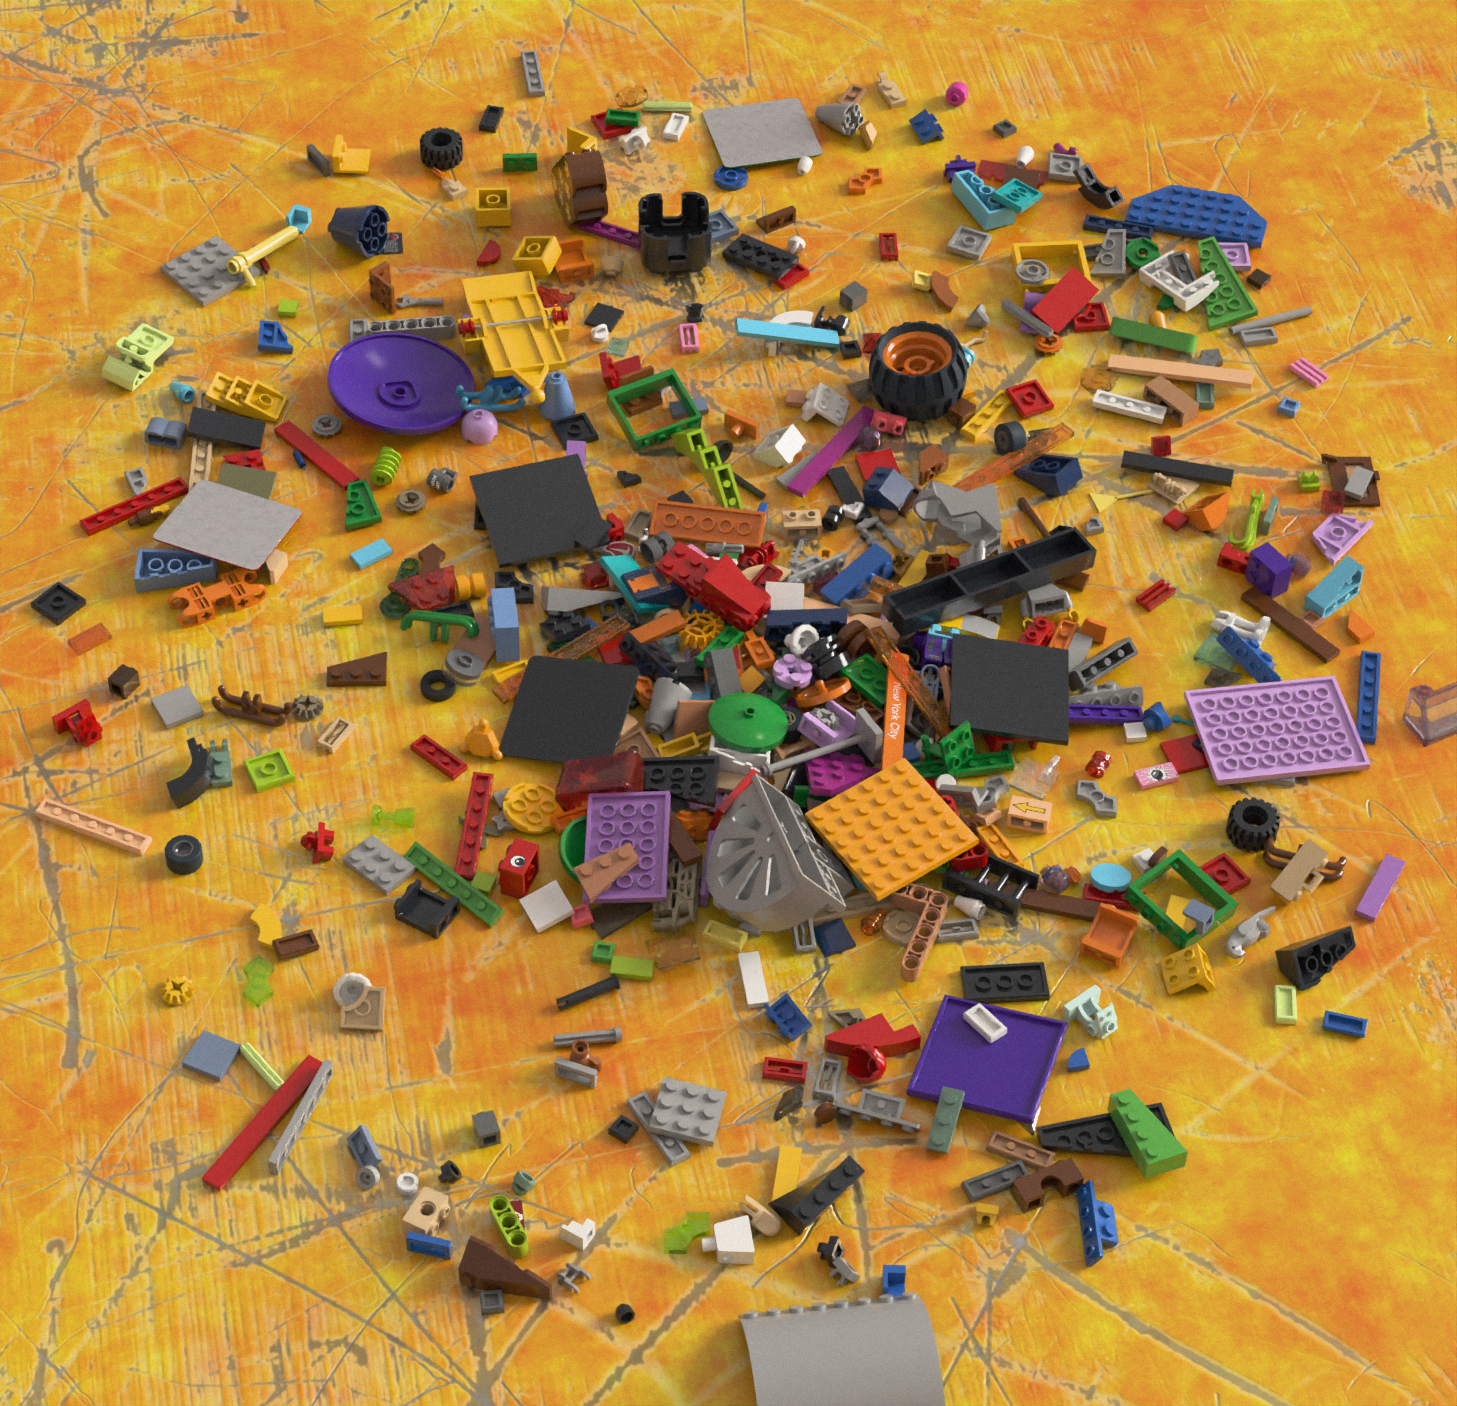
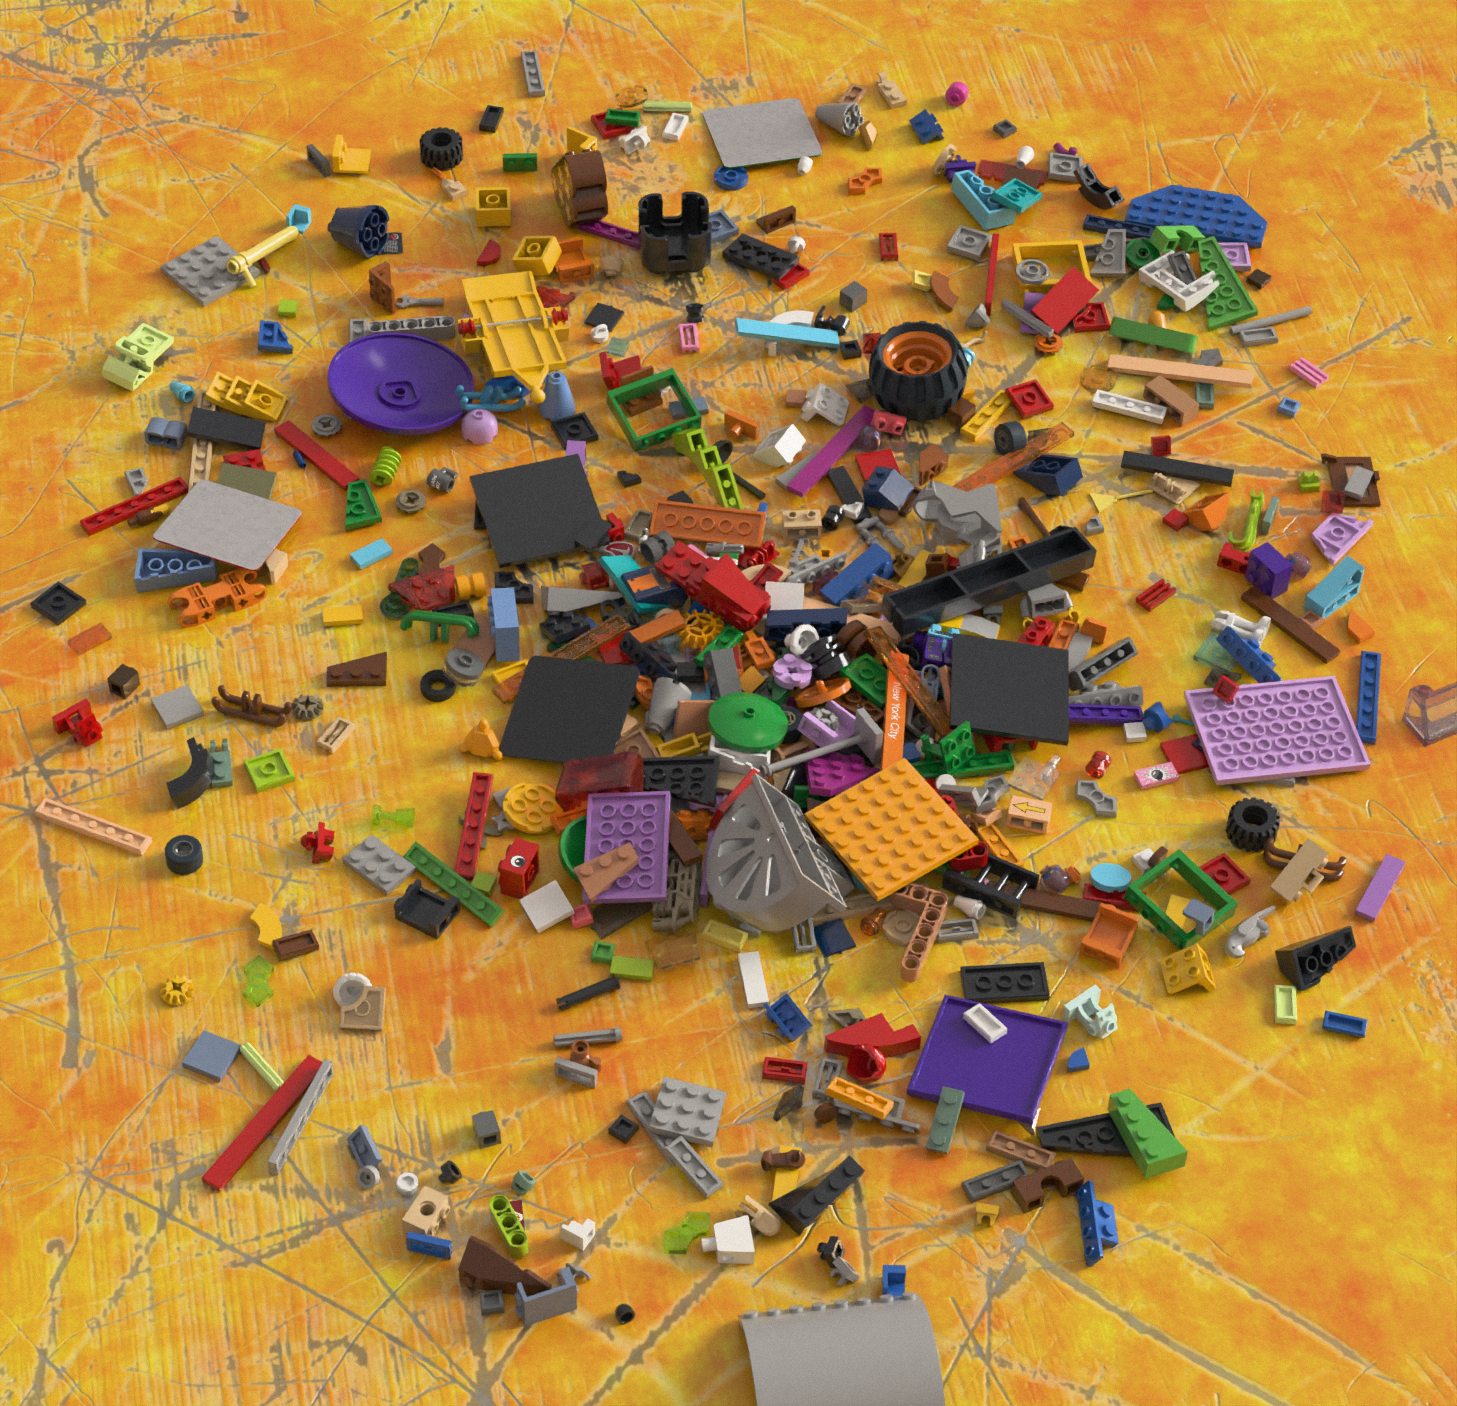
red tile [410,734,468,781] -> none
none -> panel [514,1266,577,1326]
none -> light grey tile [664,1136,724,1199]
none -> reddish brown piece [761,1150,805,1171]
none -> light orange tile [825,1076,894,1120]
none -> tan tile [932,144,957,176]
none -> red tile [984,233,999,316]
none -> bright green arch [1149,225,1205,253]
none -> red tile [1212,675,1239,703]

